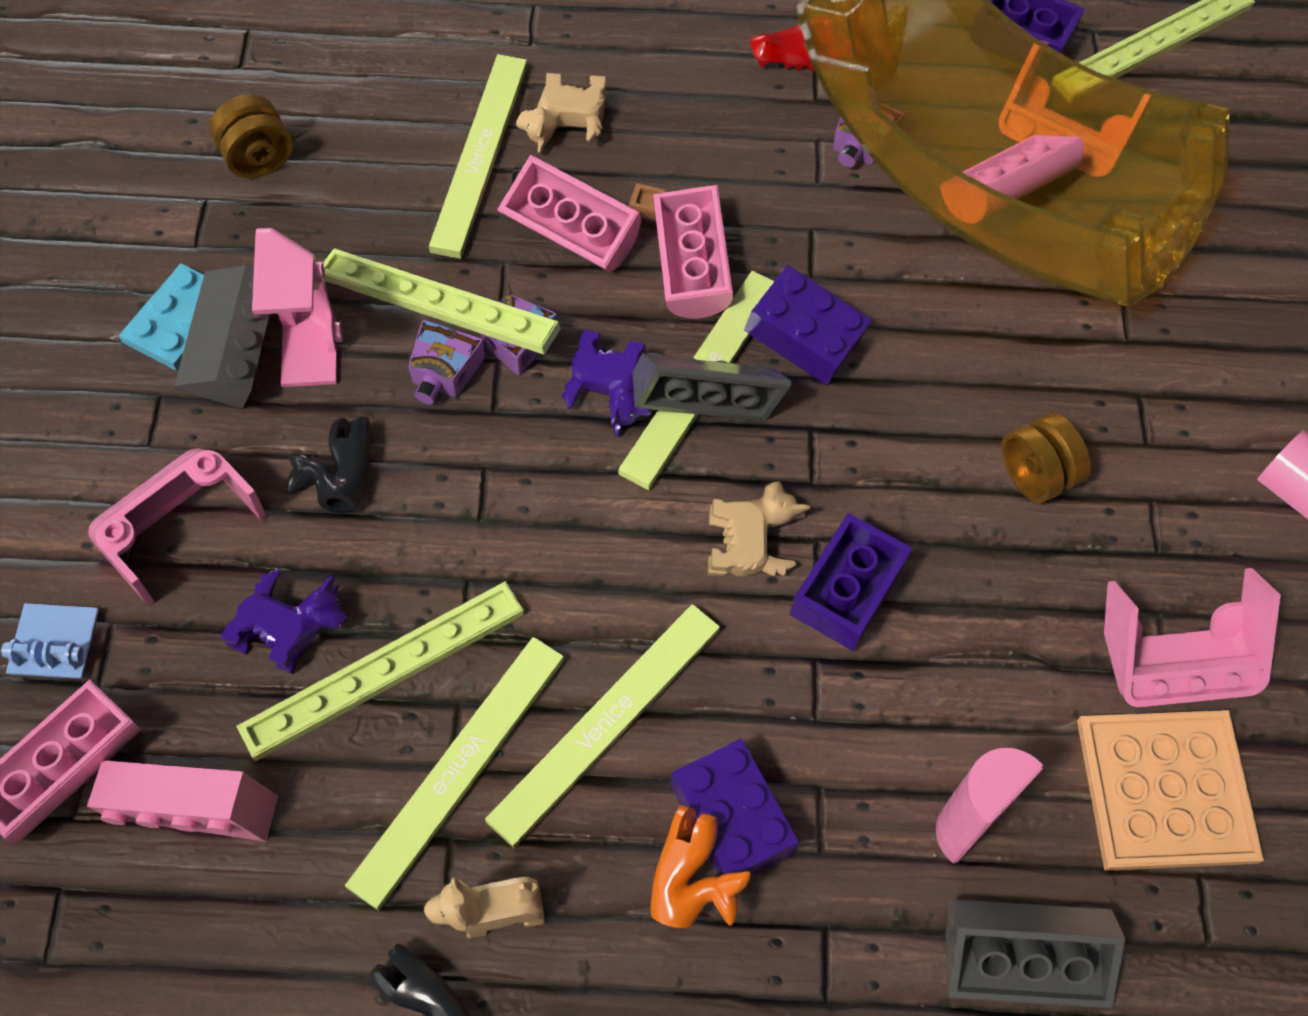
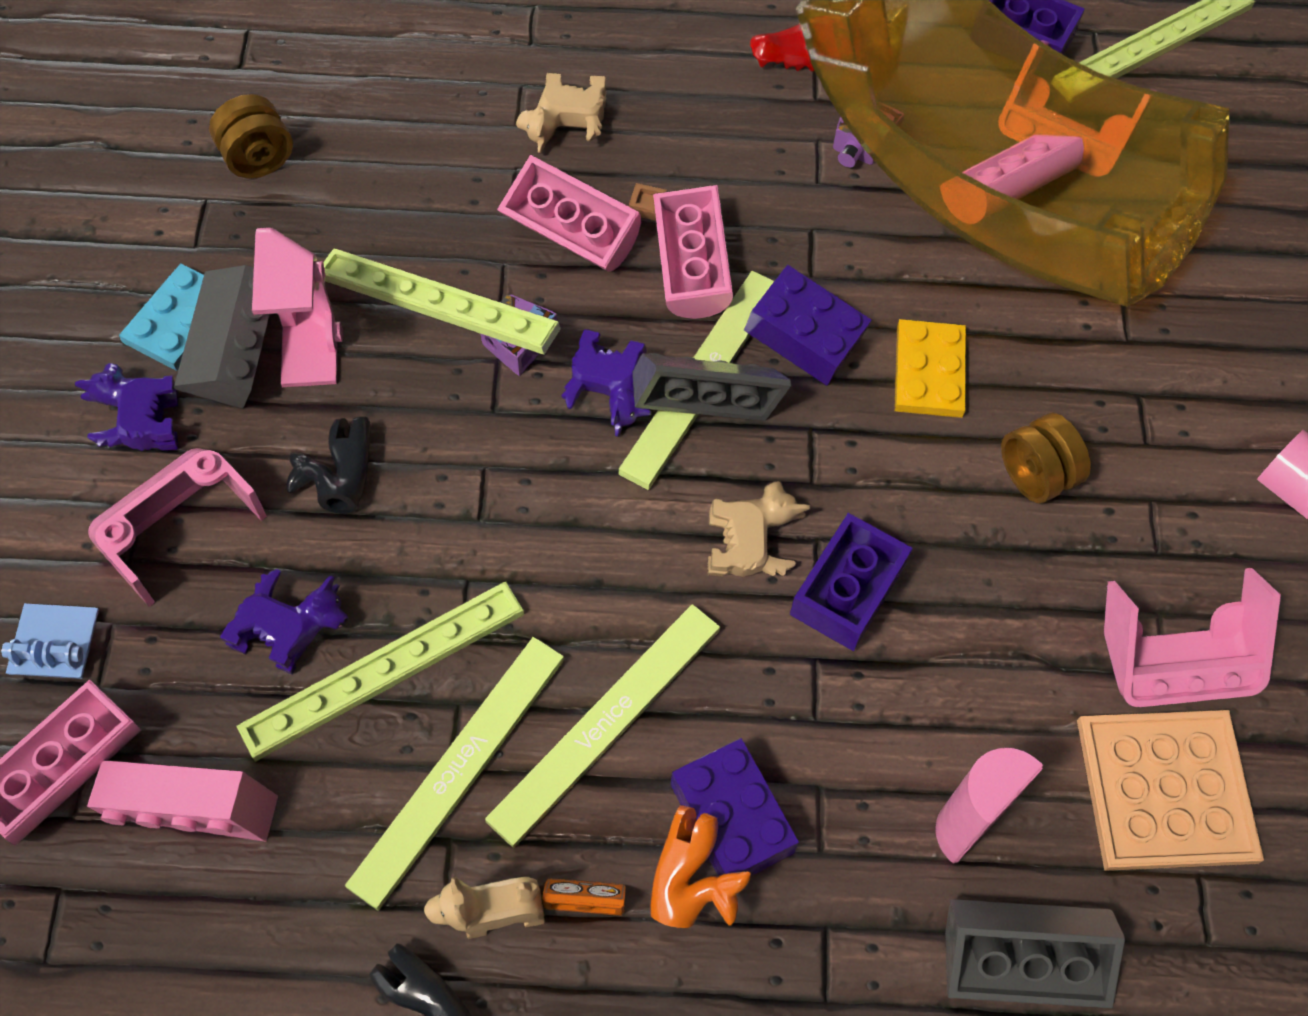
torso [409,320,485,405] -> none
yellowish green tile [429,54,527,259] -> none
none -> dark purple animal [75,363,178,451]
none -> orange slope [542,878,626,916]
none -> yellow plate [895,319,966,418]

